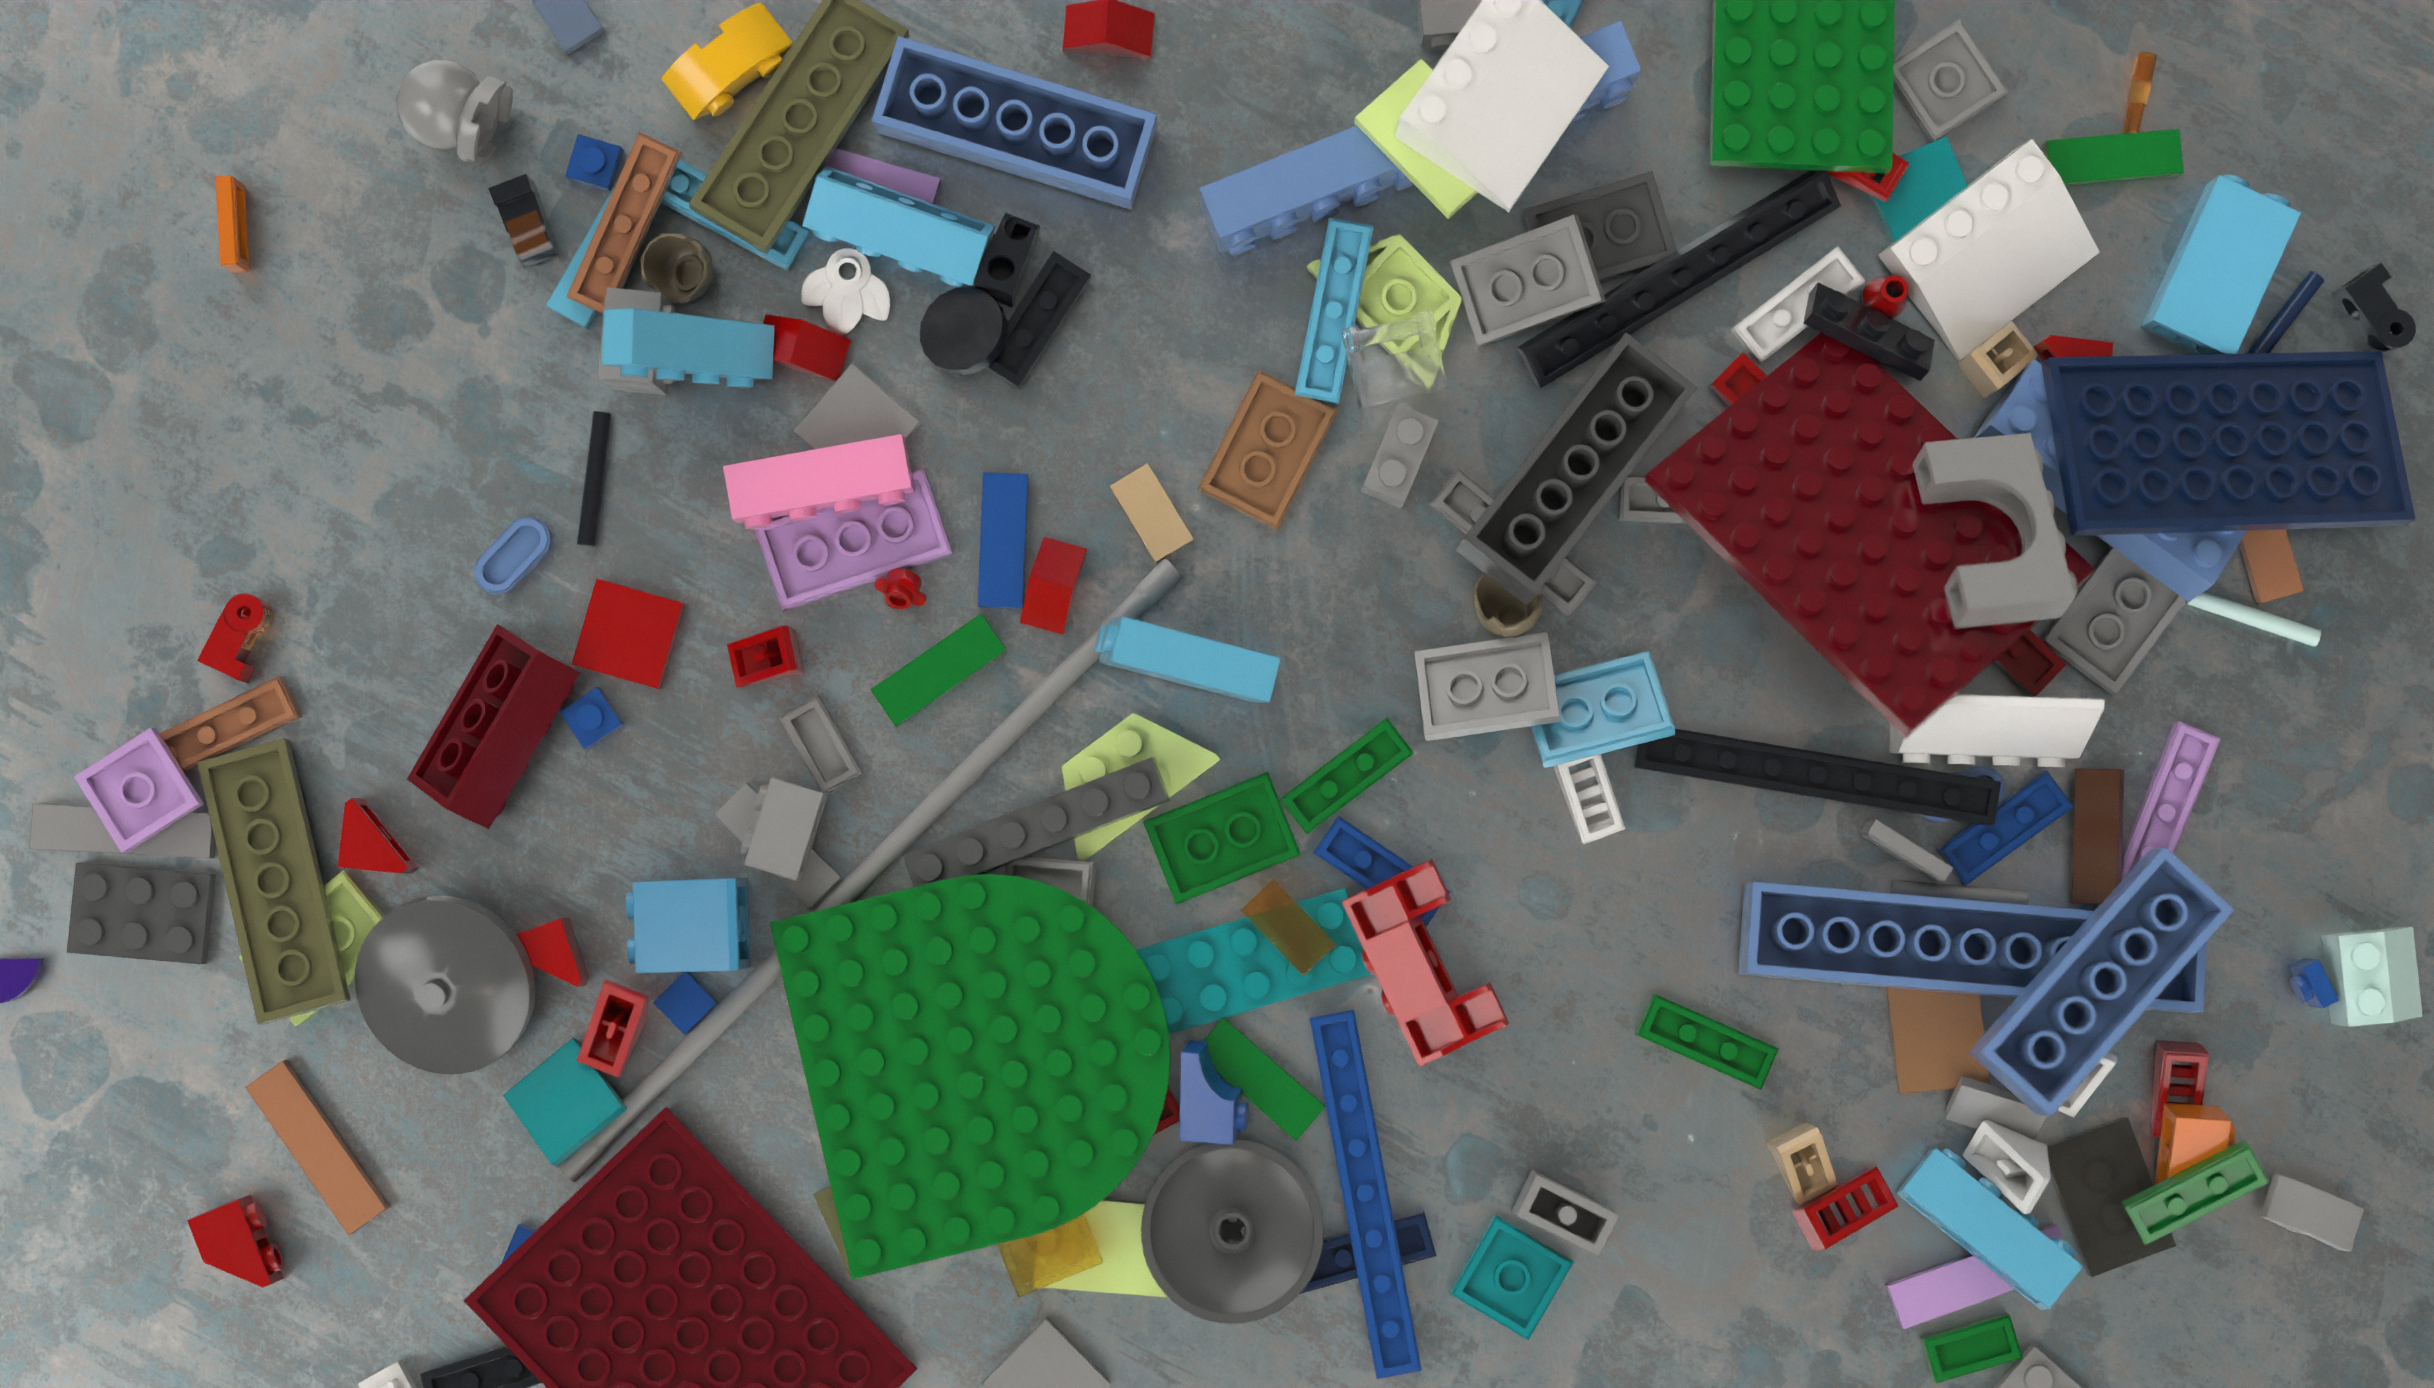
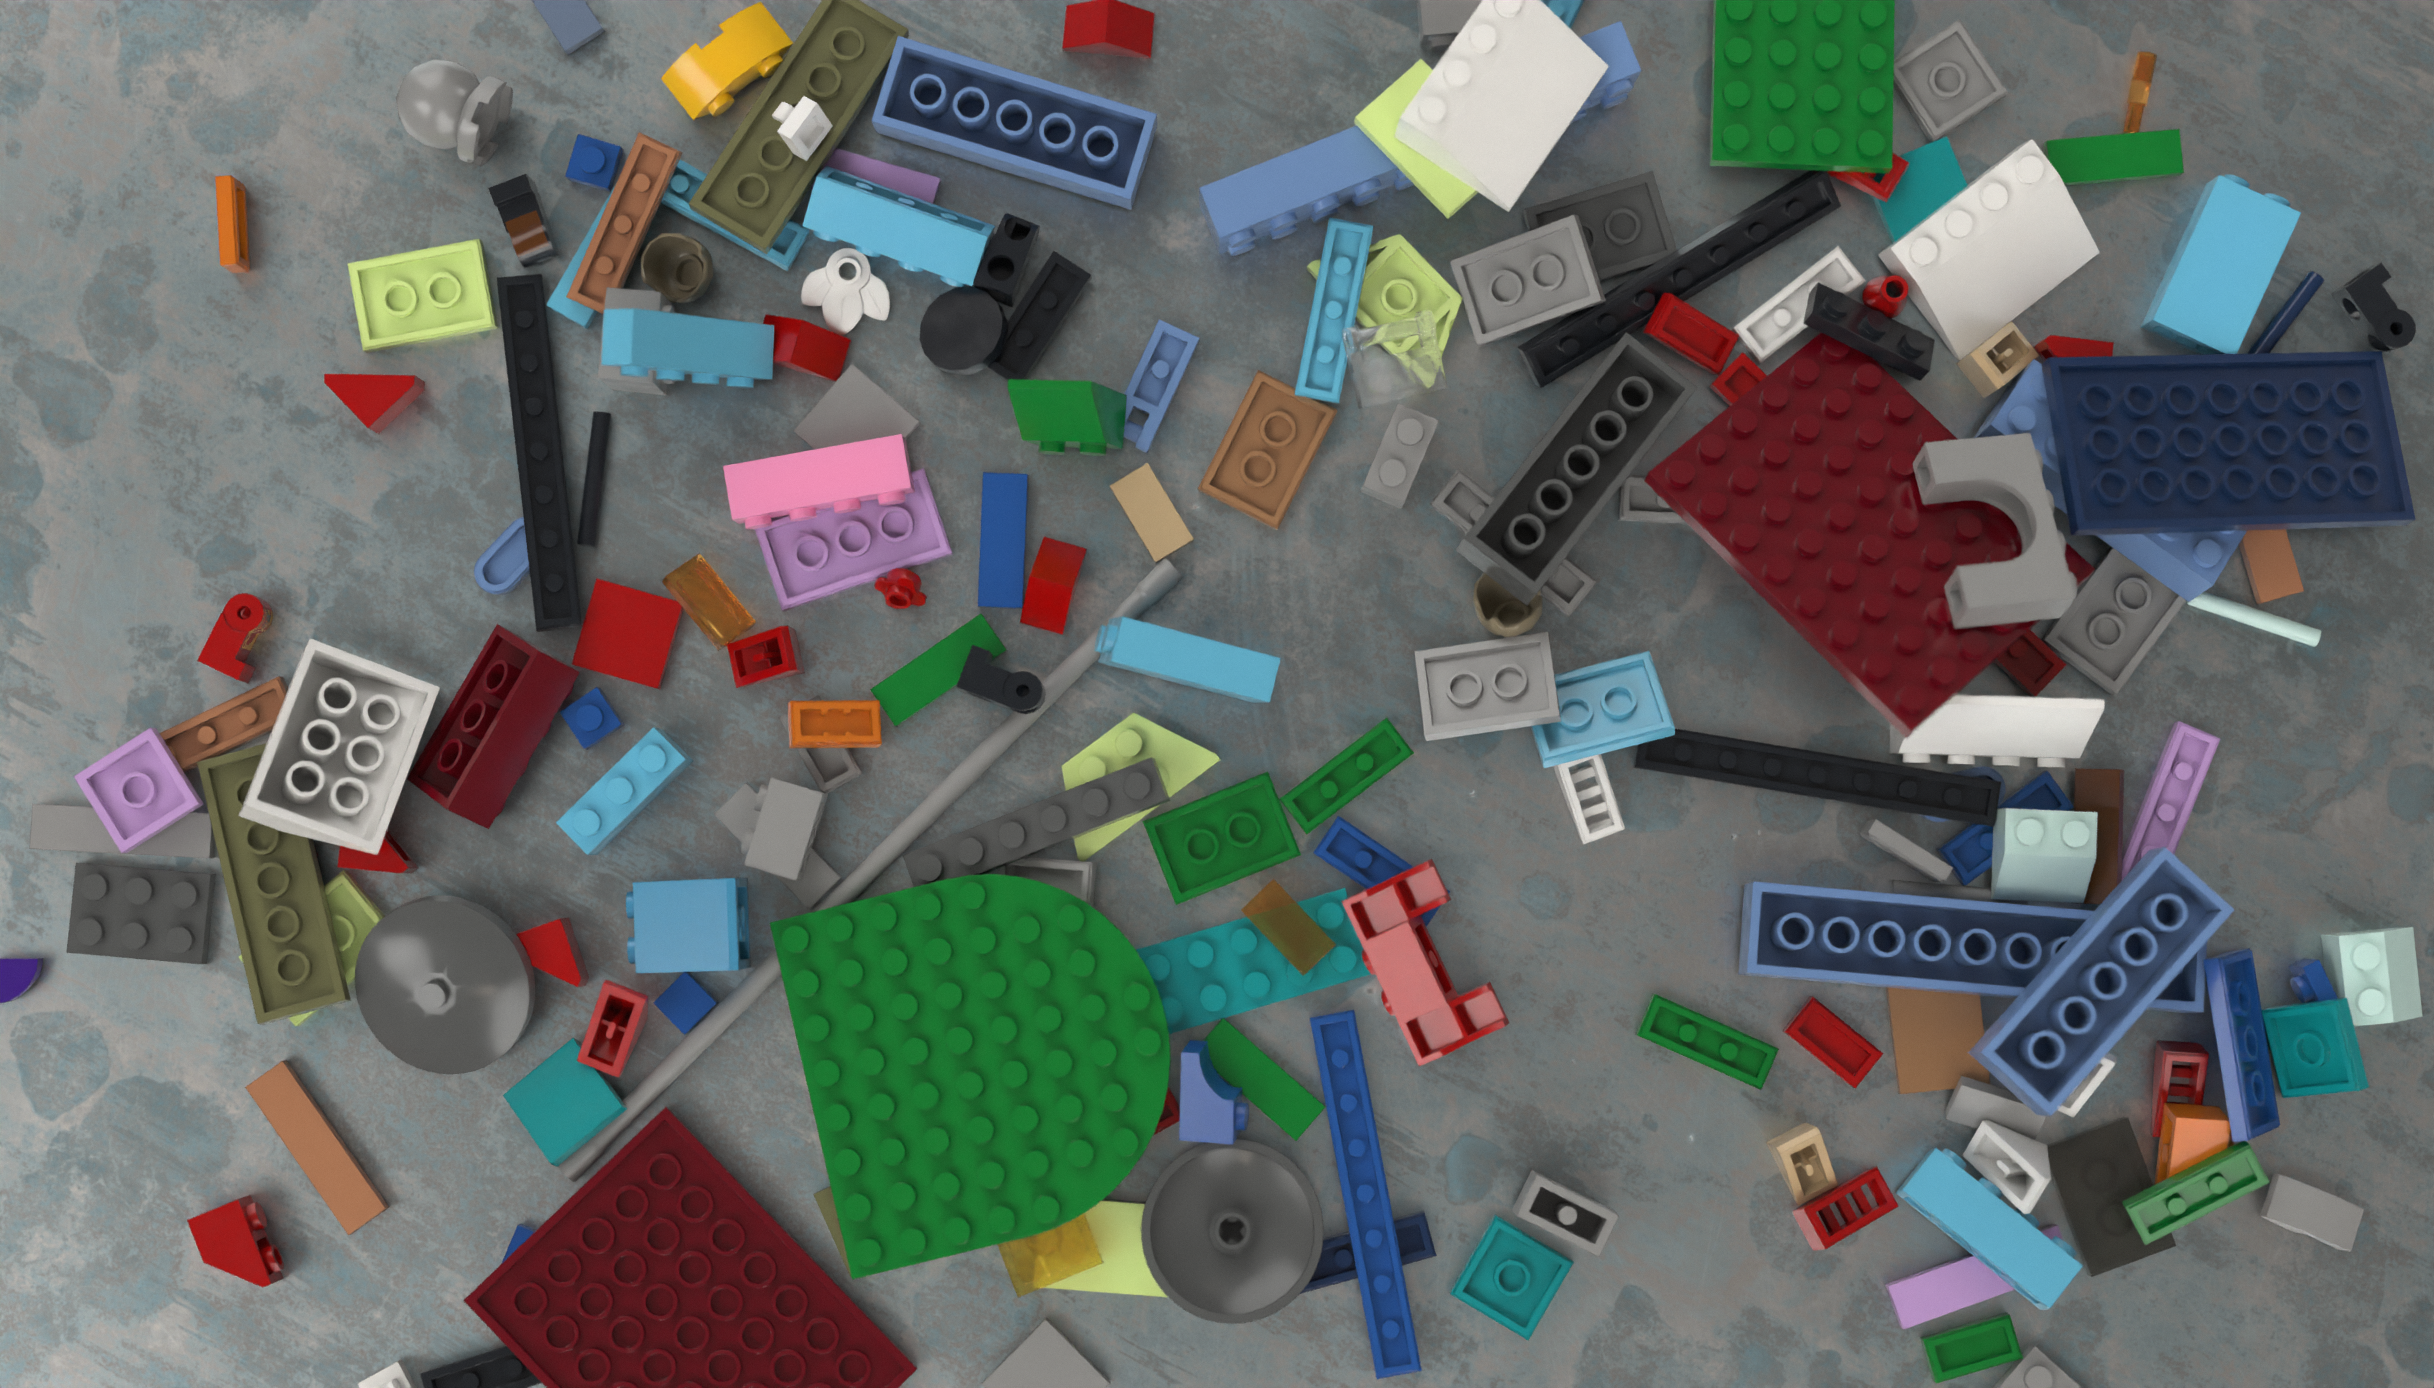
none -> white slope [239,638,440,855]
none -> red slope [324,374,425,434]
none -> yellowish green tile [347,239,498,353]
none -> black tile [496,274,582,632]
none -> medium azure brick [556,727,693,855]
none -> clear orange tile [662,553,756,651]
none -> white tile [772,96,833,161]
none -> orange plate [788,700,882,748]
none -> black leg [956,645,1046,714]
none -> green slope [1008,379,1127,456]
none -> medium blue plate [1124,320,1200,453]
none -> red tile [1643,293,1740,375]
none -> red tile [1783,996,1883,1089]
none -> light aqua slope [1991,808,2097,903]
none -> blue tile [2203,948,2280,1142]
none -> teal tile [2262,998,2369,1098]

